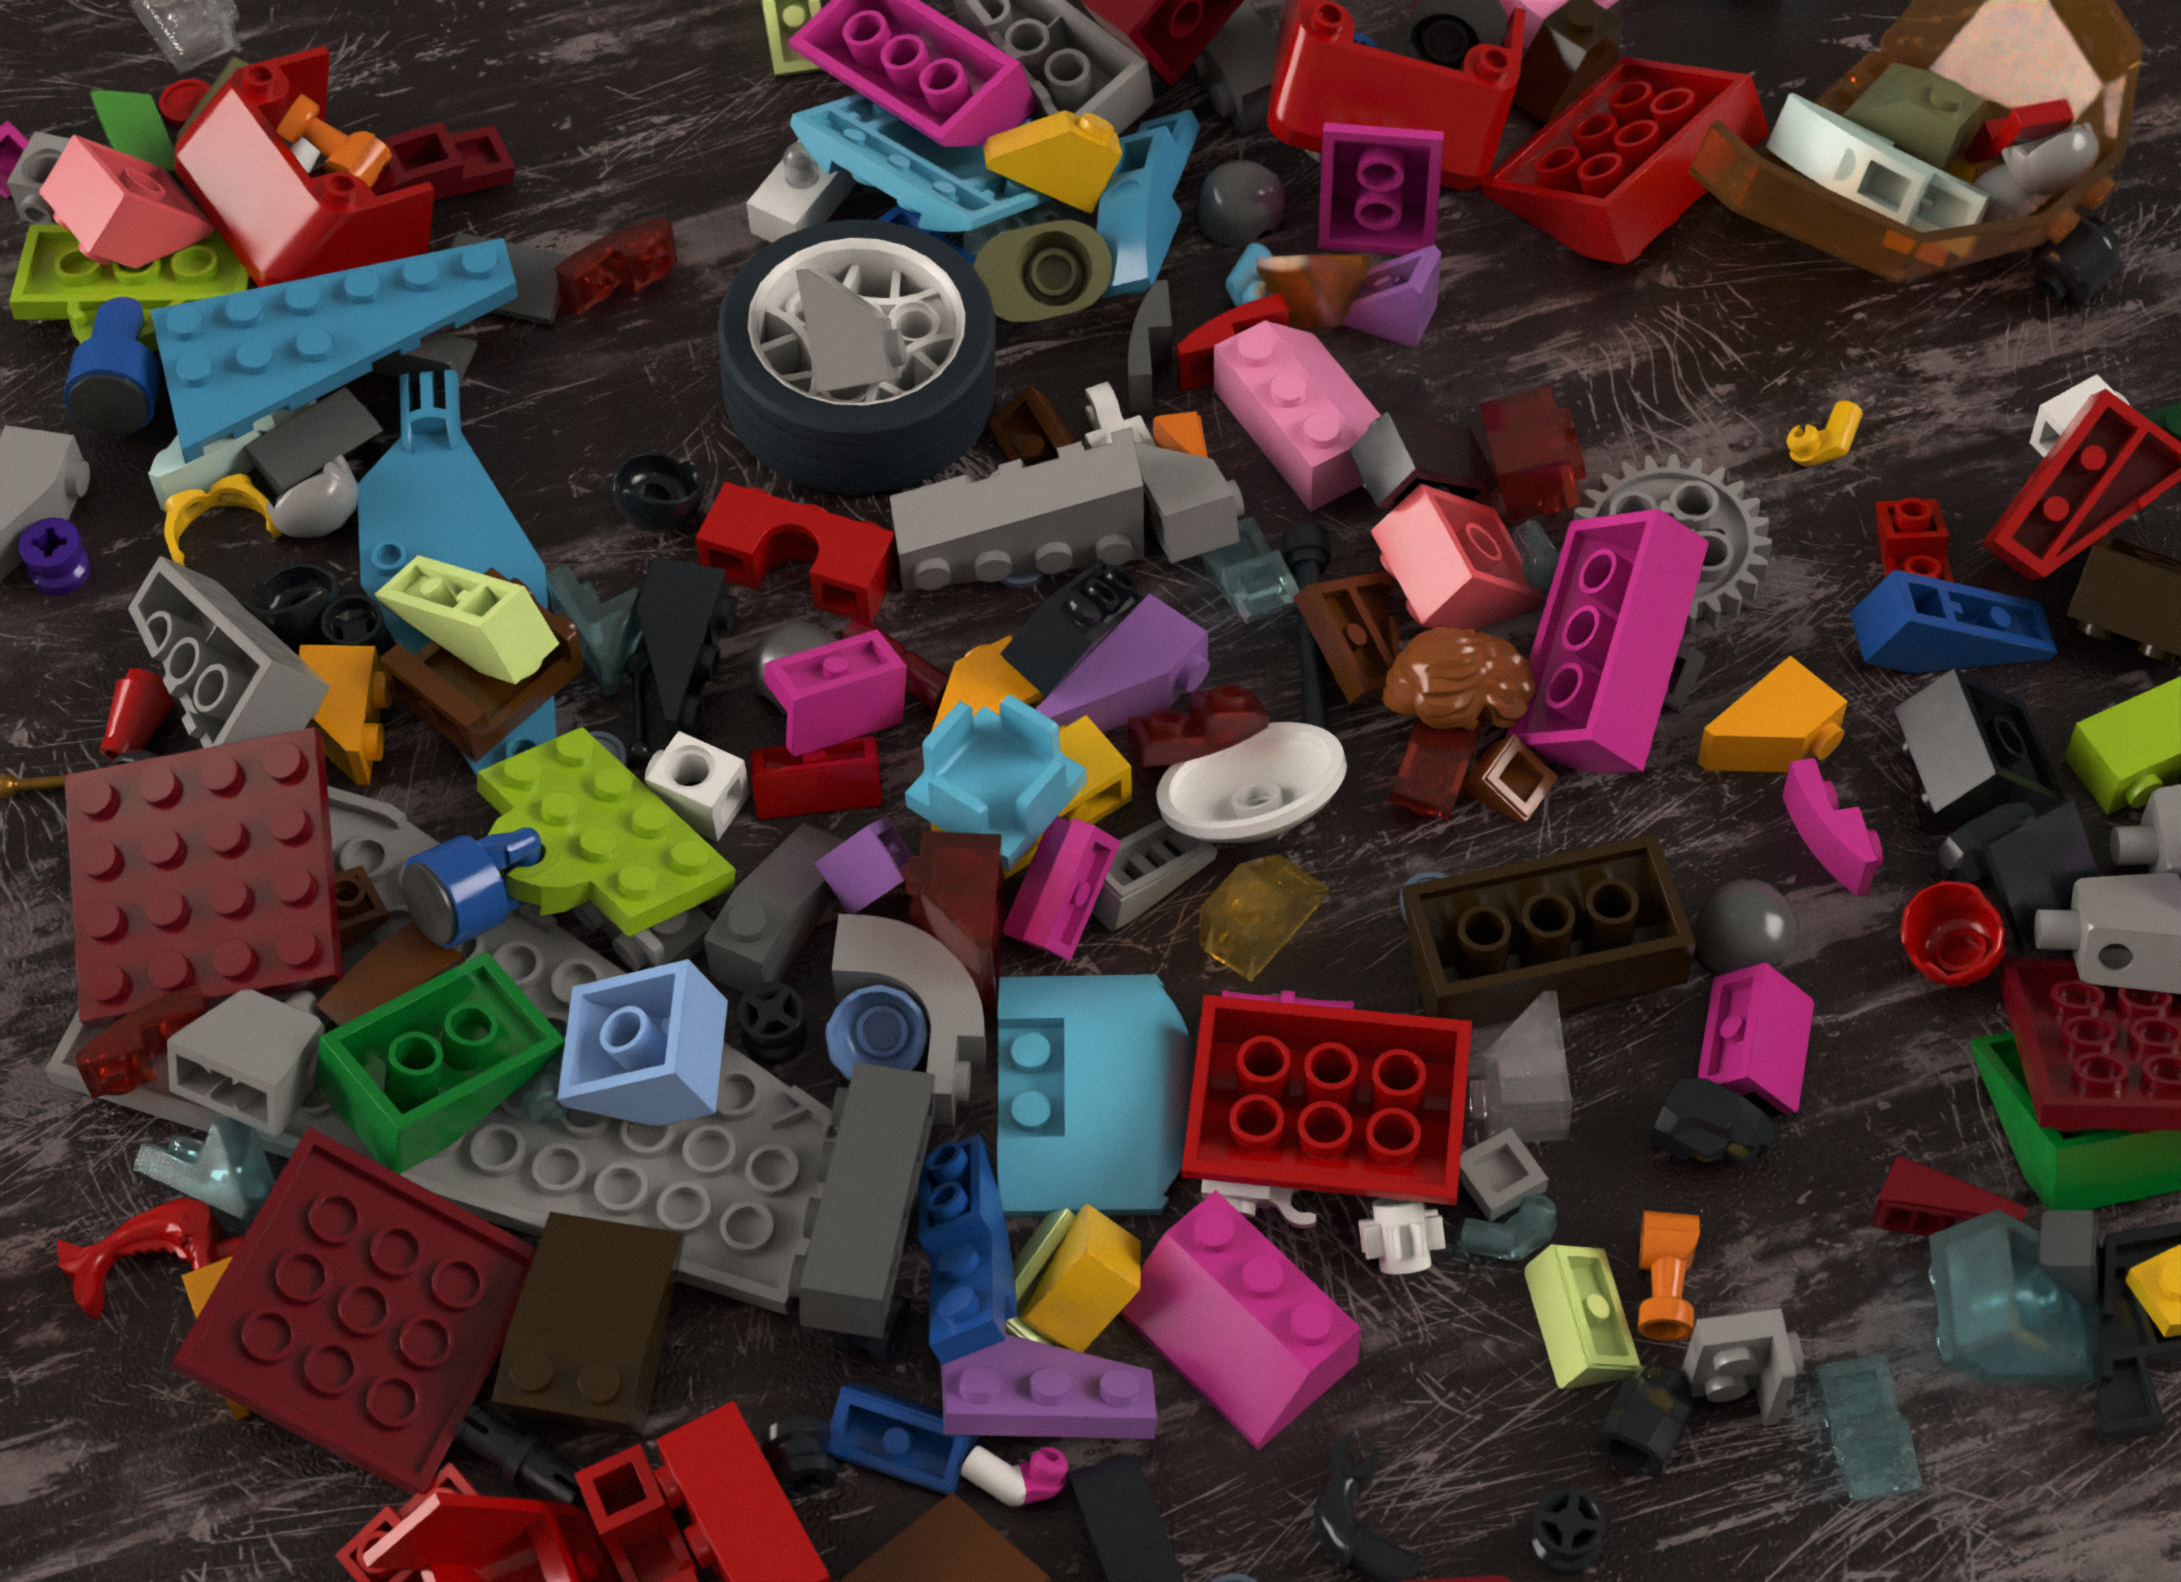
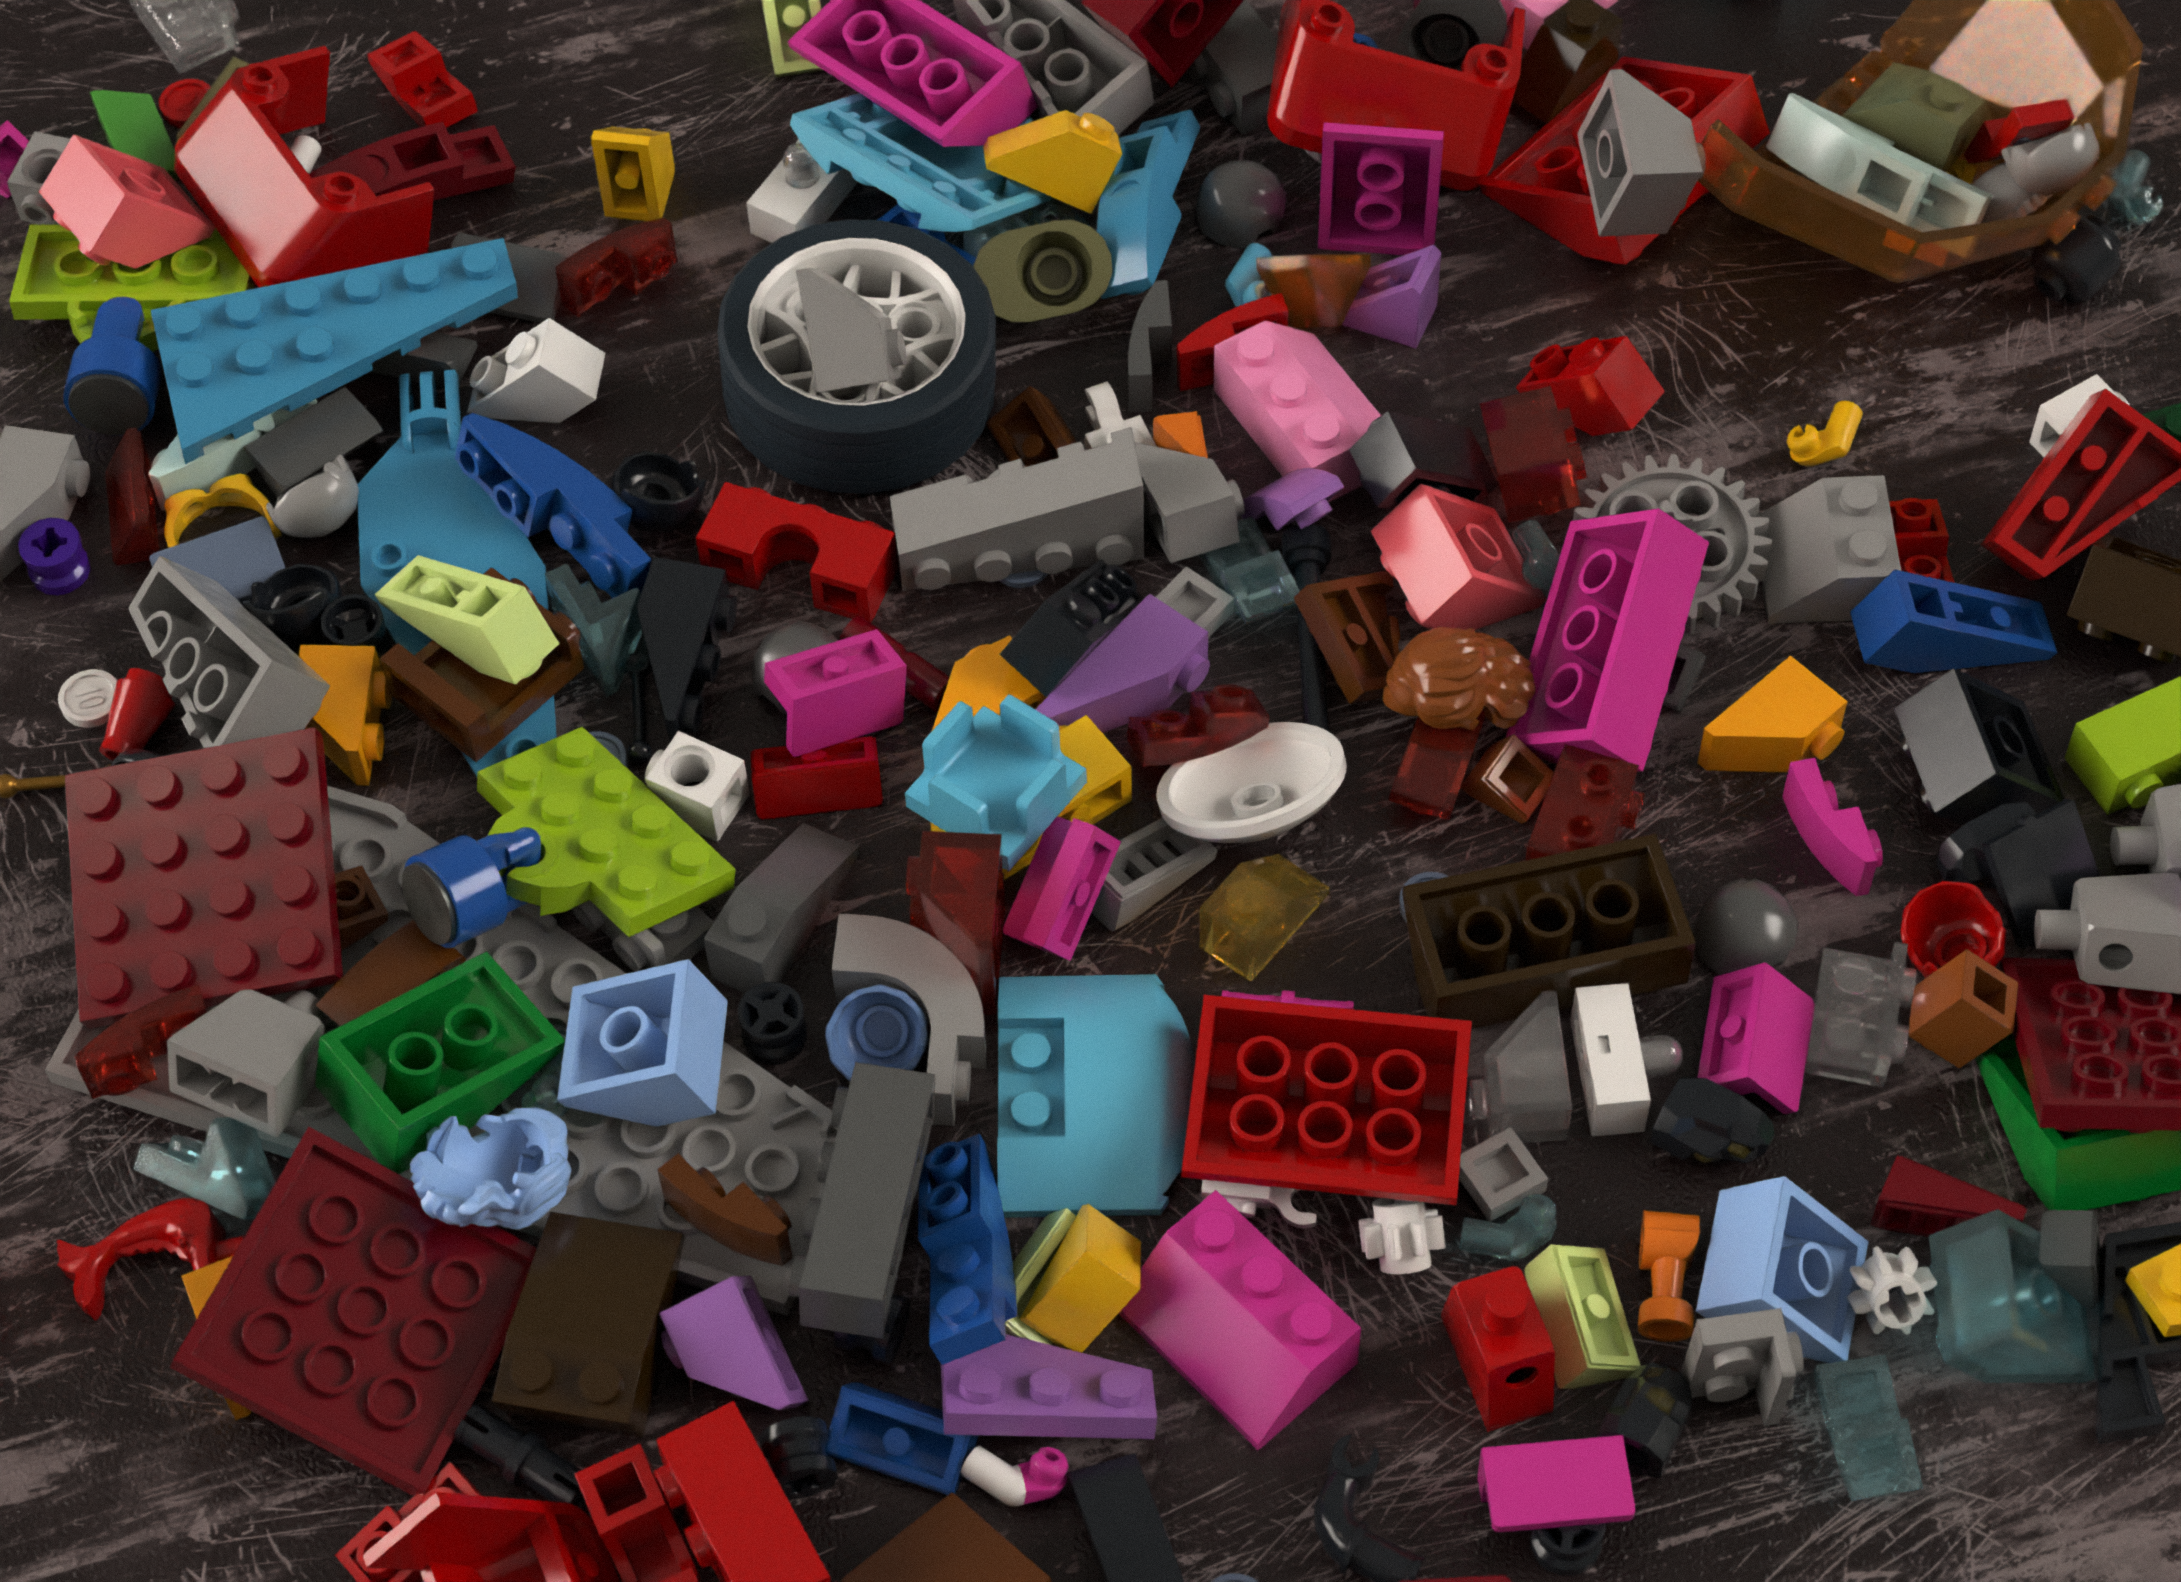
orange leg [275,94,392,189] -> none
medium lavender slope [814,815,923,914] -> none
none -> white piece [58,669,117,728]
none -> clear red slope [106,428,160,565]
none -> sand blue slope [149,517,285,604]
none -> red slope [367,31,478,127]
none -> light blue hair [410,1107,572,1230]
none -> blue slope [455,413,652,609]
none -> white slope [467,318,605,423]
none -> yellow slope [591,126,675,223]
none -> reddish brown slope [657,1153,793,1266]
none -> medium lavender slope [659,1276,809,1410]
none -> light grey plate [1156,566,1234,638]
none -> medium lavender slope [1242,468,1344,531]
none -> red torso [1441,1266,1555,1432]
none -> dark pink panel [1477,1435,1635,1533]
none -> red slope [1515,335,1665,436]
none -> clear red brick [1525,744,1645,861]
none -> white piece [1570,983,1683,1137]
none -> light grey slope [1577,69,1706,237]
none -> light blue slope [1696,1176,1868,1365]
none -> light grey slope [1758,475,1901,624]
none -> clear bracket [1804,942,1917,1087]
none -> white gear [1847,1246,1938,1335]
none -> dark orange brick [1908,949,2018,1068]
none -> clear light blue arm [2107,150,2163,225]

